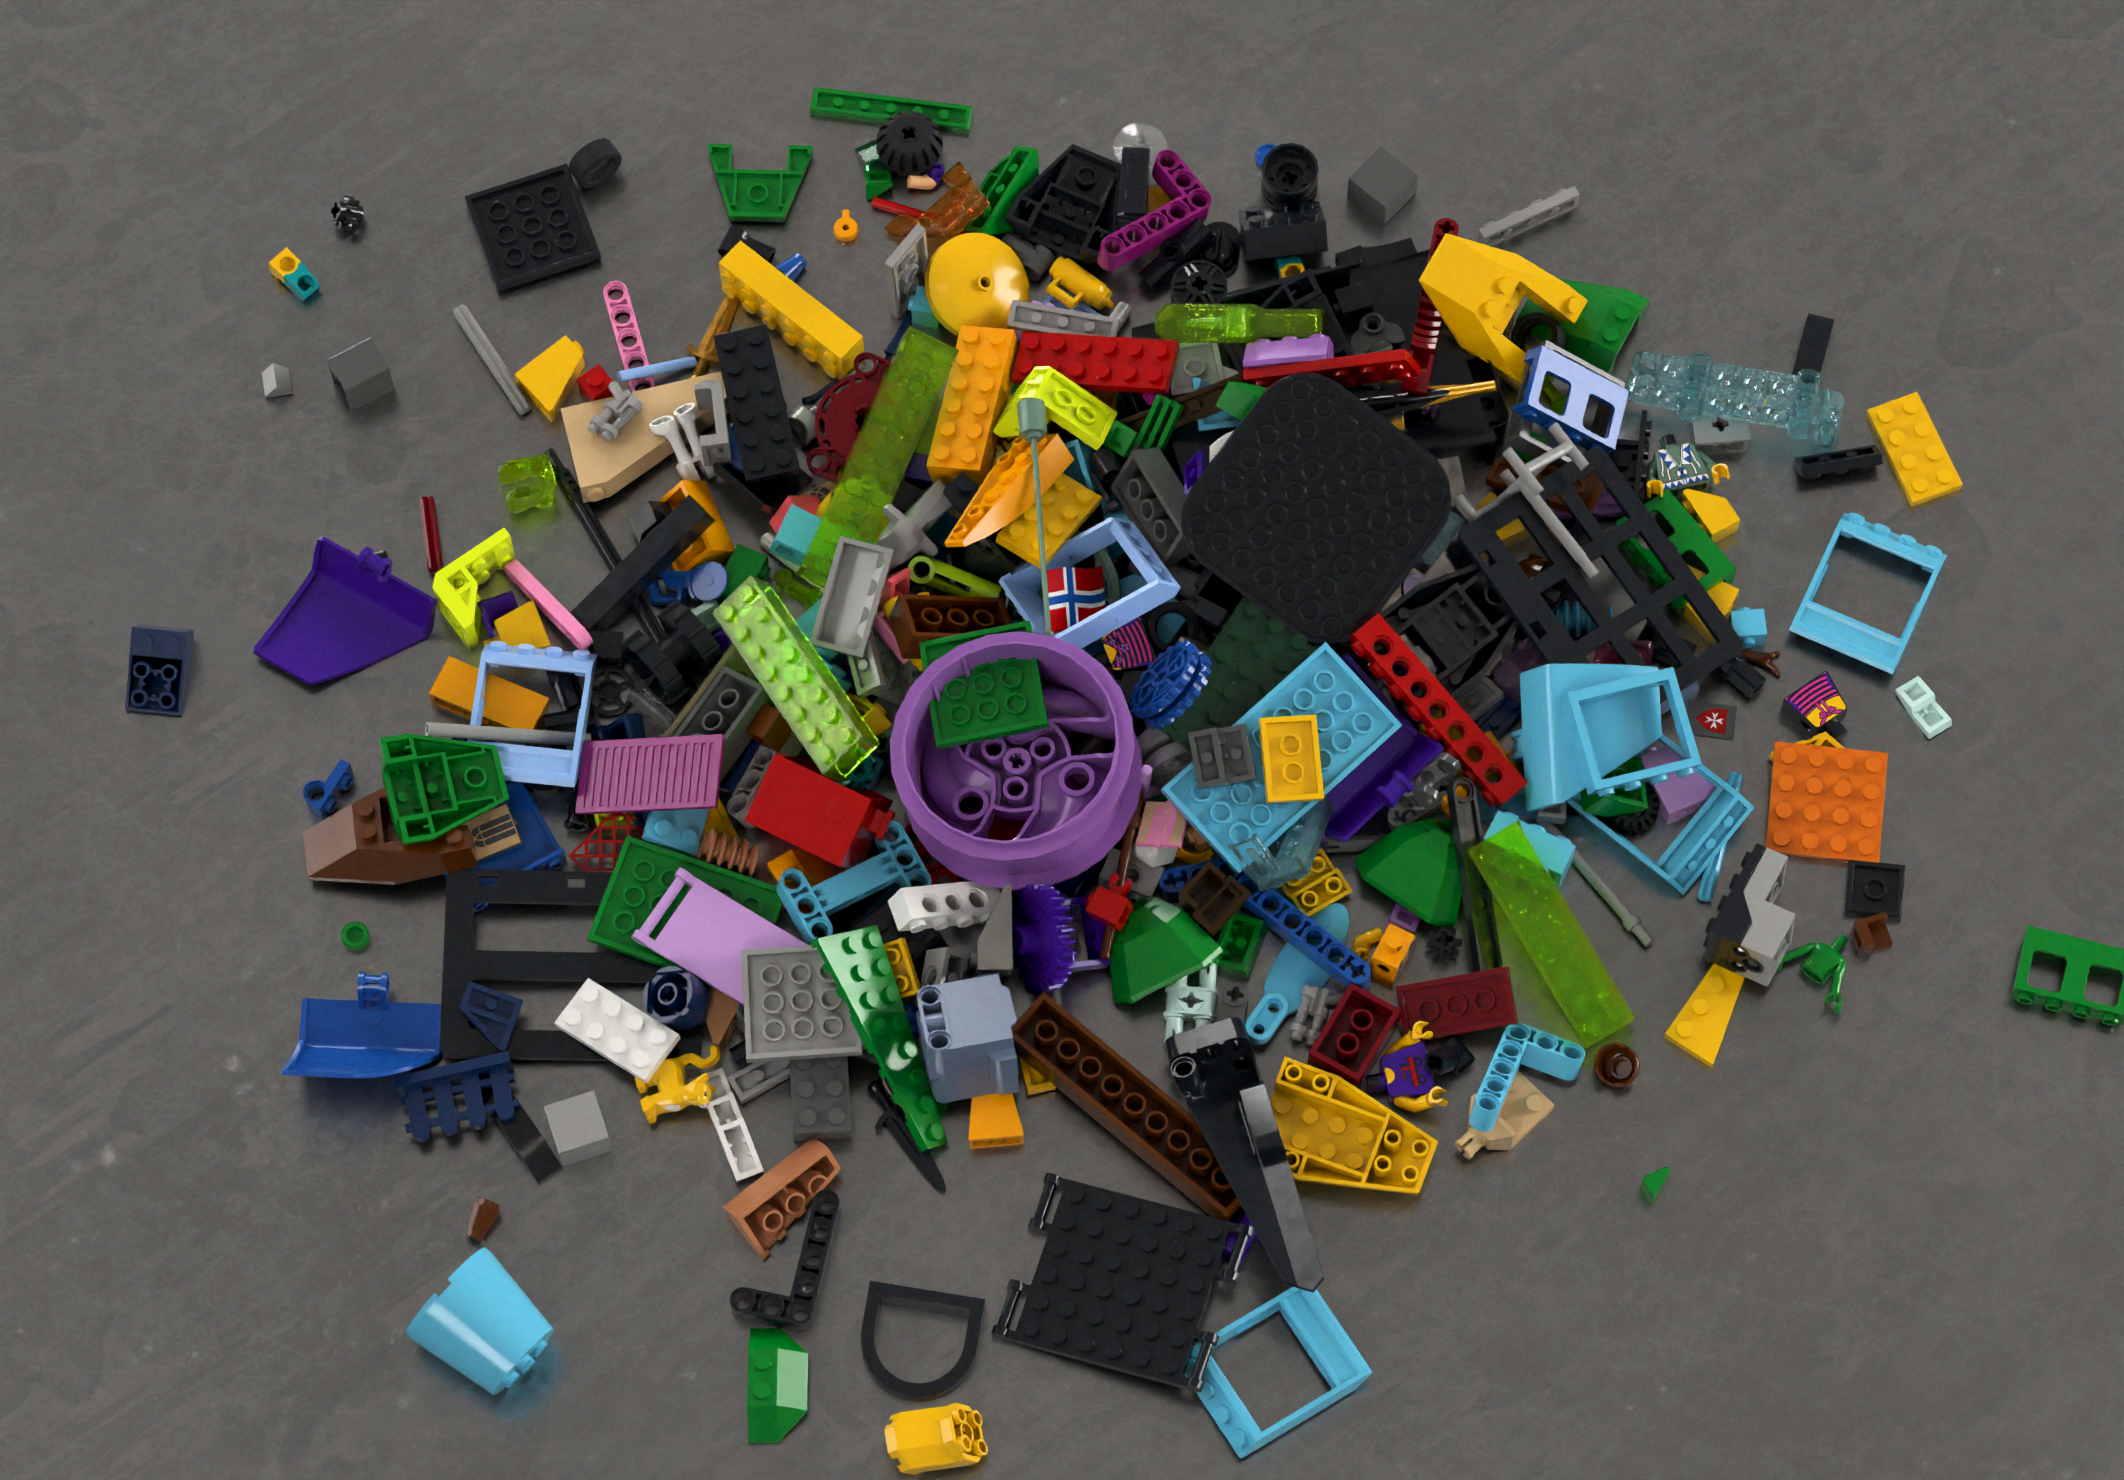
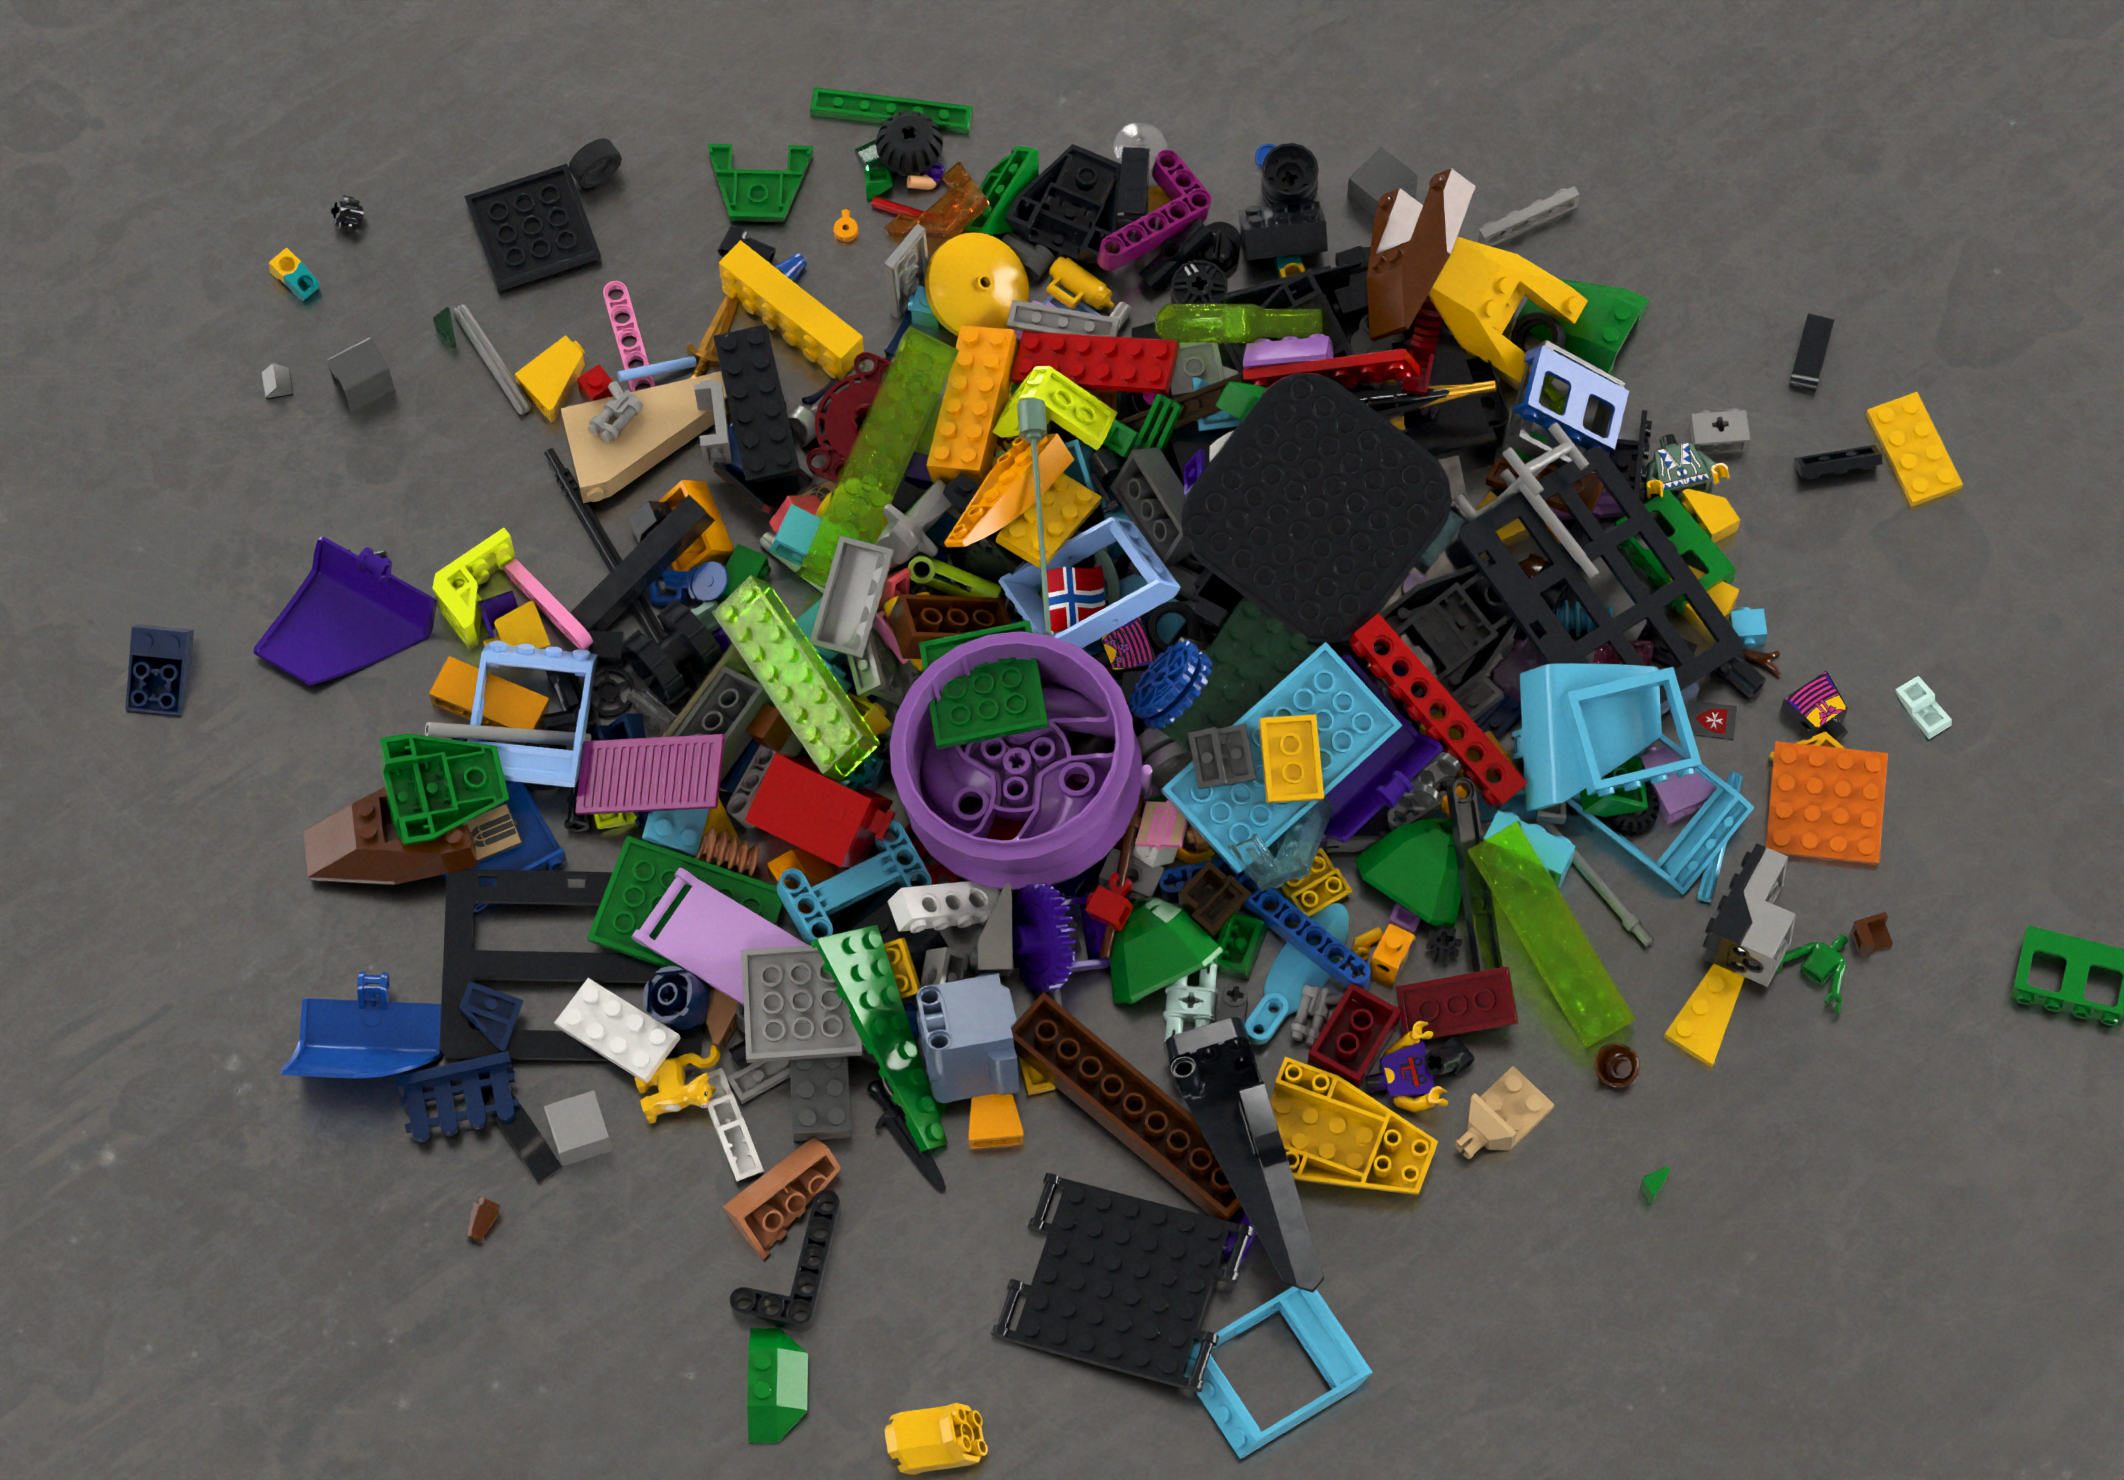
blue plate [303,759,354,820] -> none
green tile [341,922,370,952] -> none
medium azure cone [405,1247,554,1395] -> none
dark red axle [419,496,443,574] -> none
clear neon green piece [497,453,557,513] -> none
red window [568,813,643,872] -> none
white piece [649,403,716,481] -> none
clear neon green bar [774,569,823,607] -> none
black window [861,1281,986,1402] -> none
medium azure beam [1469,1022,1585,1132] -> none
clear light blue beam [1624,351,1845,448] -> none
medium azure window [1789,513,1947,674] -> none
black tile [1844,860,1906,922] -> none
none -> clear green slope [433,307,457,348]
none -> reddish brown wedge [1367,168,1475,341]

